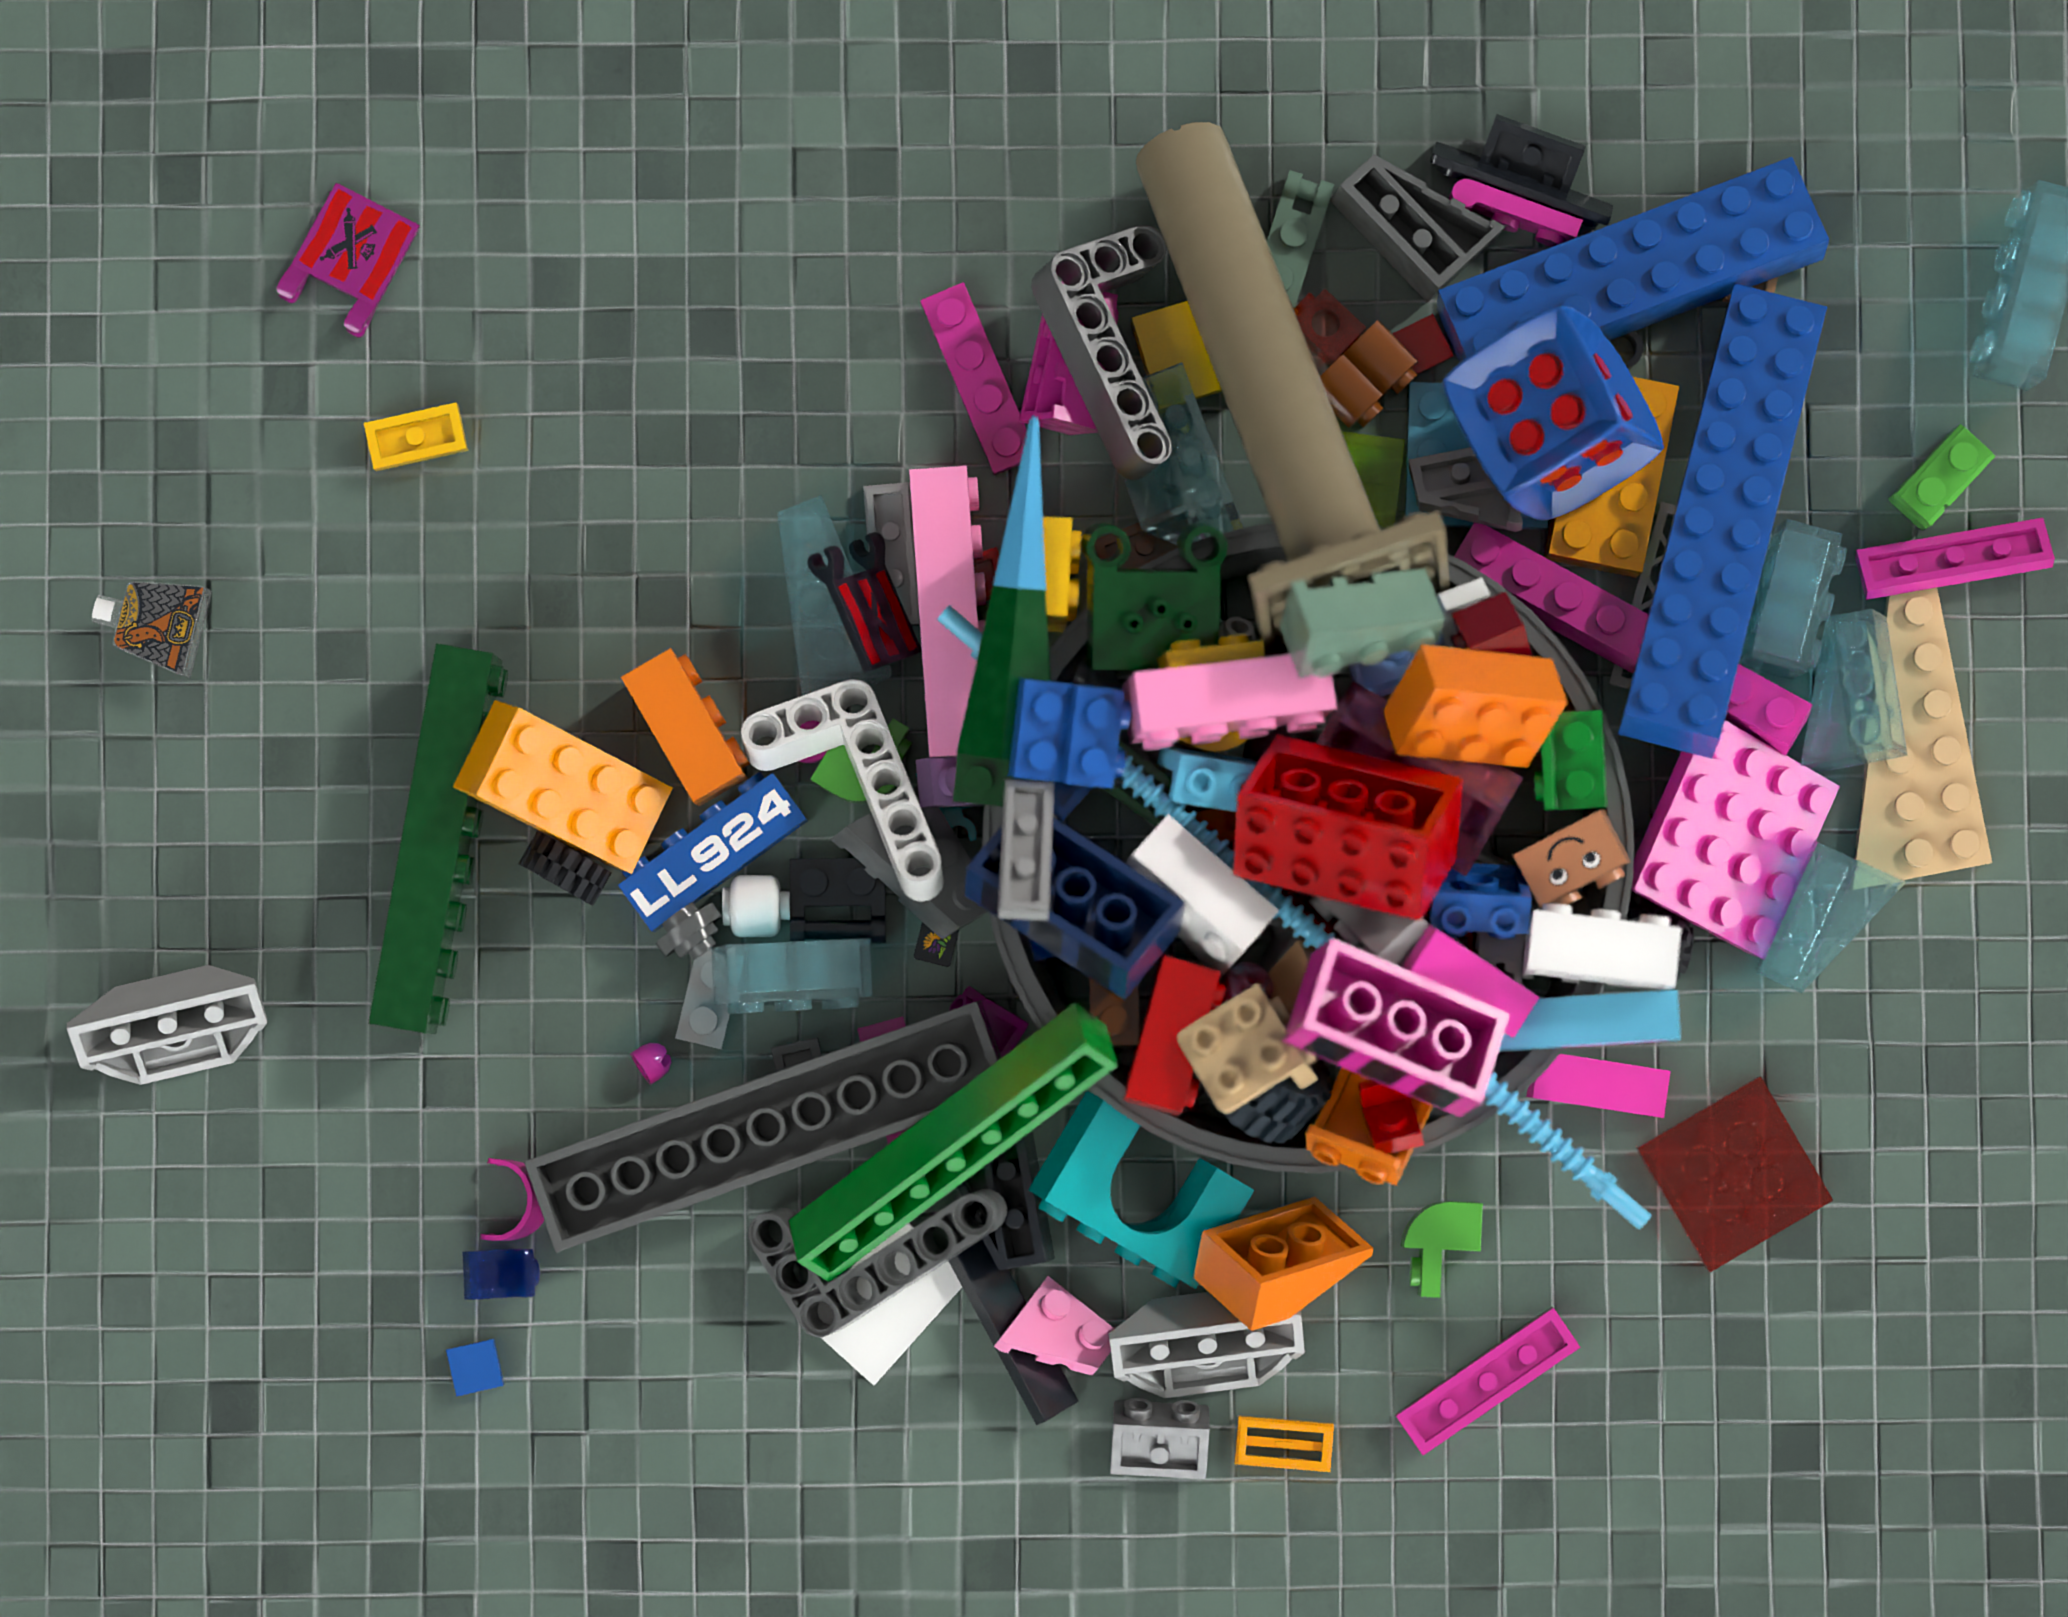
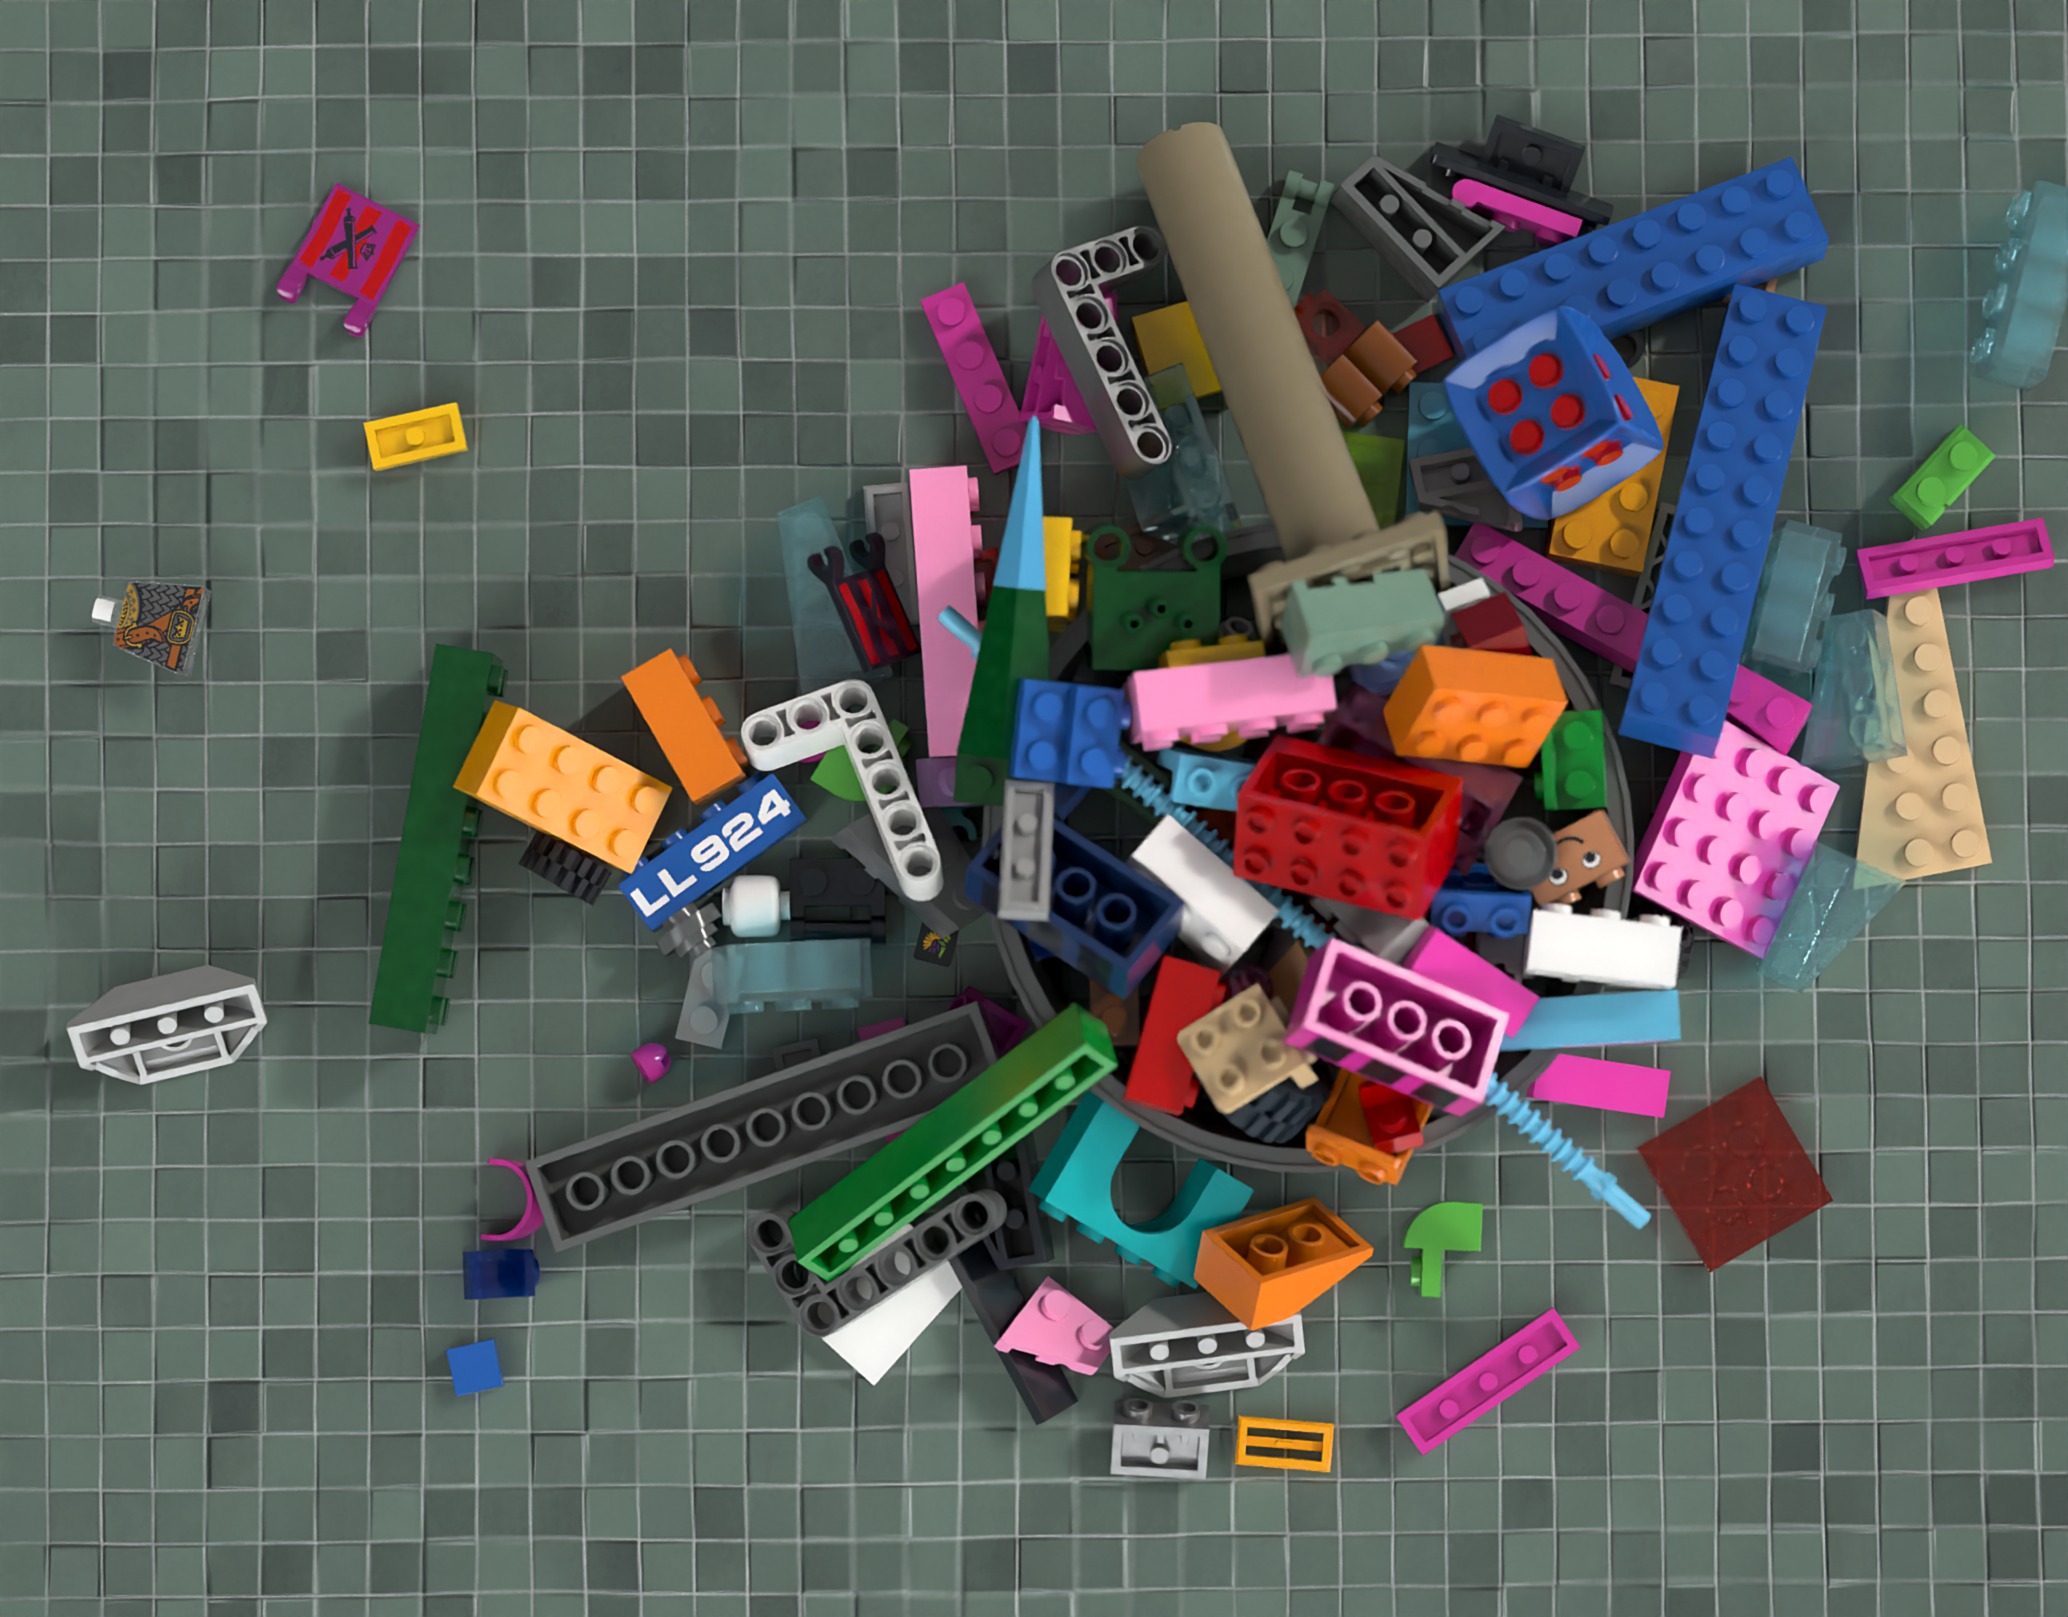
none -> dark grey plate [1485,817,1558,889]

